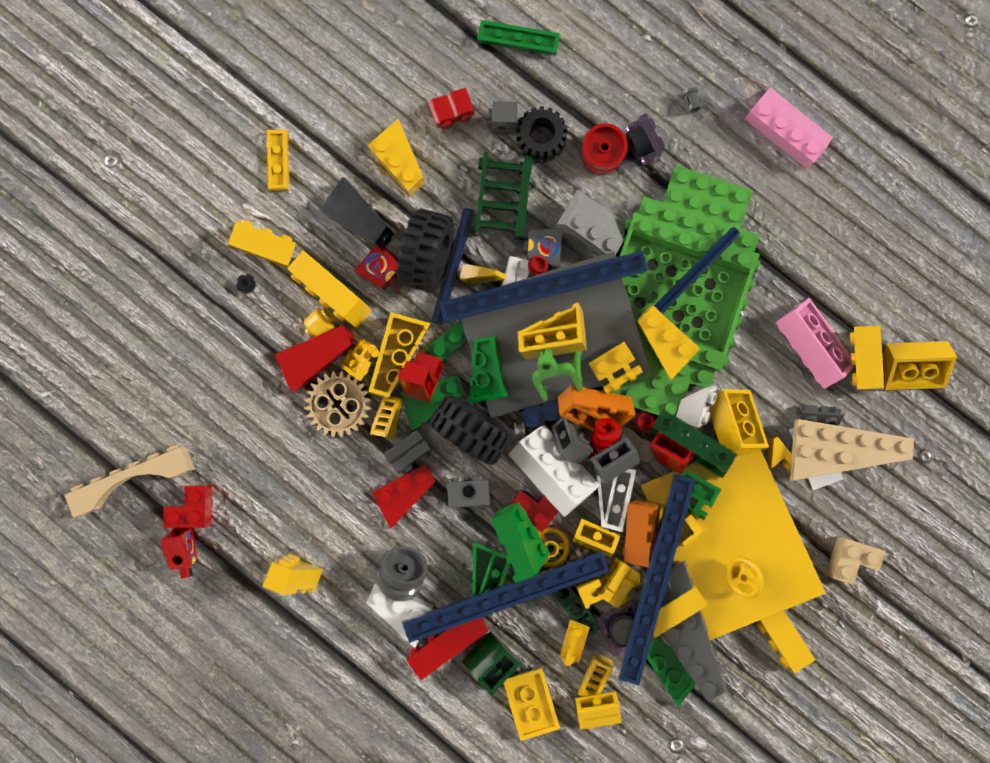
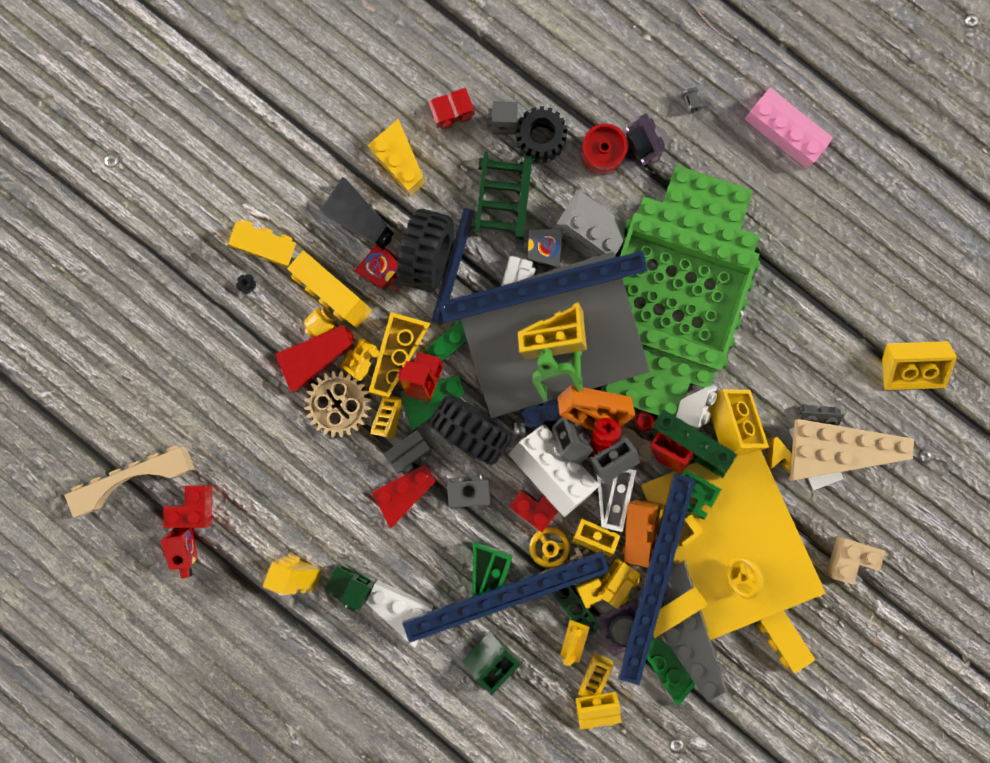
yellow tile [266,129,290,191] -> none
dark grey wheel [377,546,428,602] -> none
red brick [406,618,489,680] -> none
yellow slope [460,264,507,284] -> none
green wing [467,335,508,404] -> none
green plate [477,20,560,56] -> none
green wedge [491,502,550,583] -> none
yellow plate [503,666,560,741] -> none
red plate [528,256,548,276] -> none
yellow plate [588,342,643,393] -> none
yellow wedge [637,305,700,380] -> none
dark blue axle [654,227,741,313] -> none
bright pink slope [775,298,855,389] -> none
yellow slope [850,325,884,390] -> none
none -> dark green brick [325,564,375,612]

